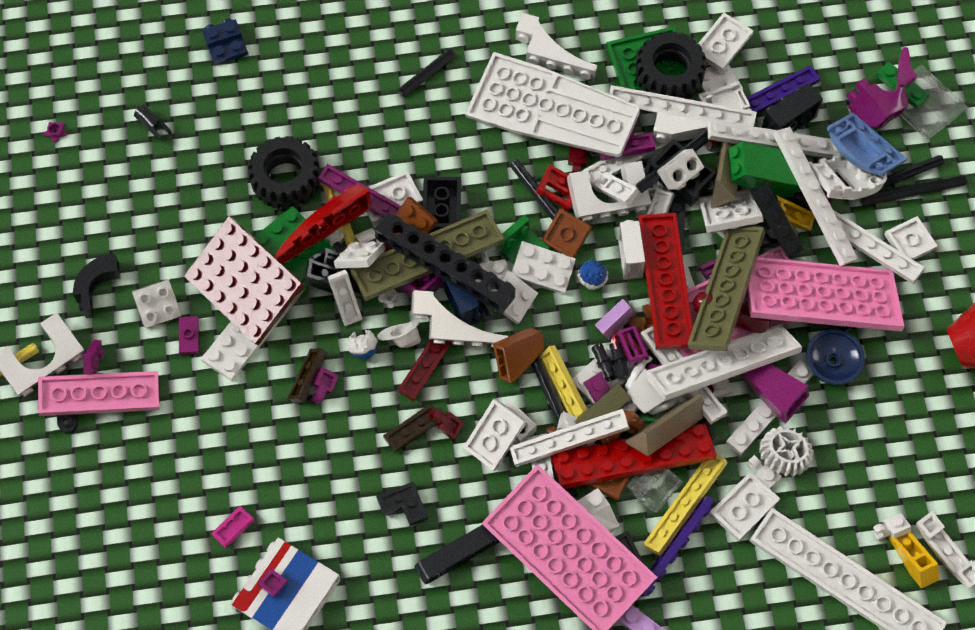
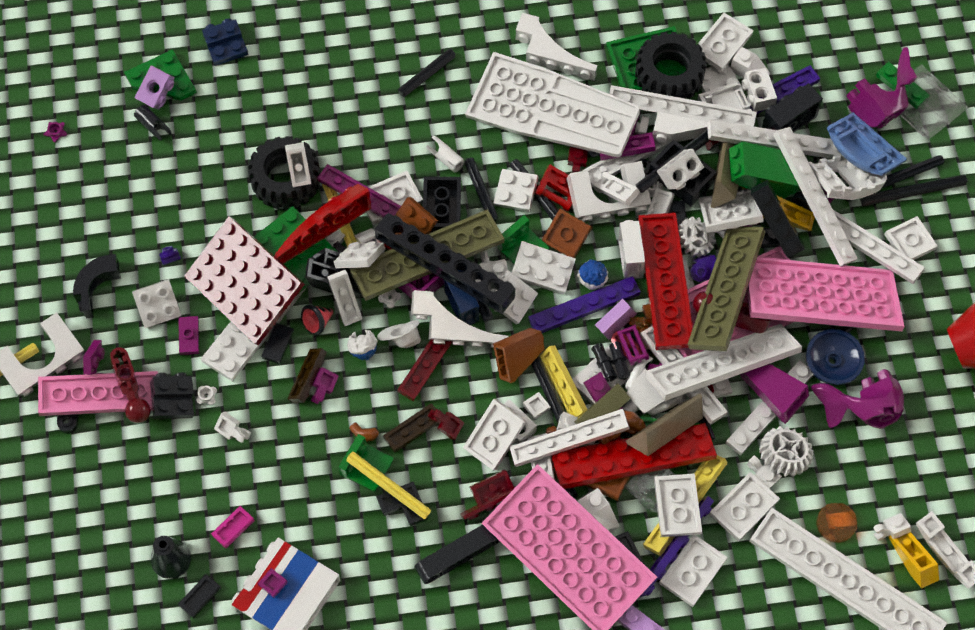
none -> dark red beam [110,347,151,423]
none -> green plate [124,49,197,101]
none -> lavender brick [135,66,175,110]
none -> black plate [150,372,194,419]
none -> black cone [150,536,191,579]
none -> dark purple plate [159,246,181,265]
none -> black tile [178,574,222,619]
none -> white plate [196,386,217,405]
none -> white plate [214,412,251,443]
none -> black tile [261,323,294,364]
none -> white slope [285,142,311,187]
none -> coral hat [301,304,333,335]
none -> green bracket [338,434,393,492]
none -> light yellow axle [347,452,431,519]
none -> dark orange arm [349,422,379,441]
none -> white piece [426,136,465,173]
none -> dark red bracket [460,469,517,520]
none -> black axle [465,157,498,221]
none -> white plate [493,169,539,212]
none -> white plate [523,392,550,420]
none -> dark purple plate [528,276,641,333]
none -> white plate [635,116,649,135]
none -> white plate [654,474,702,537]
none -> white plate [659,535,728,607]
none -> white gear [678,217,716,258]
none -> dark purple bracket [690,255,717,282]
none -> white slope [731,47,770,83]
none -> white brick [742,68,777,112]
none -> magenta hips [811,369,904,429]
none -> clear orange tile [816,503,857,543]

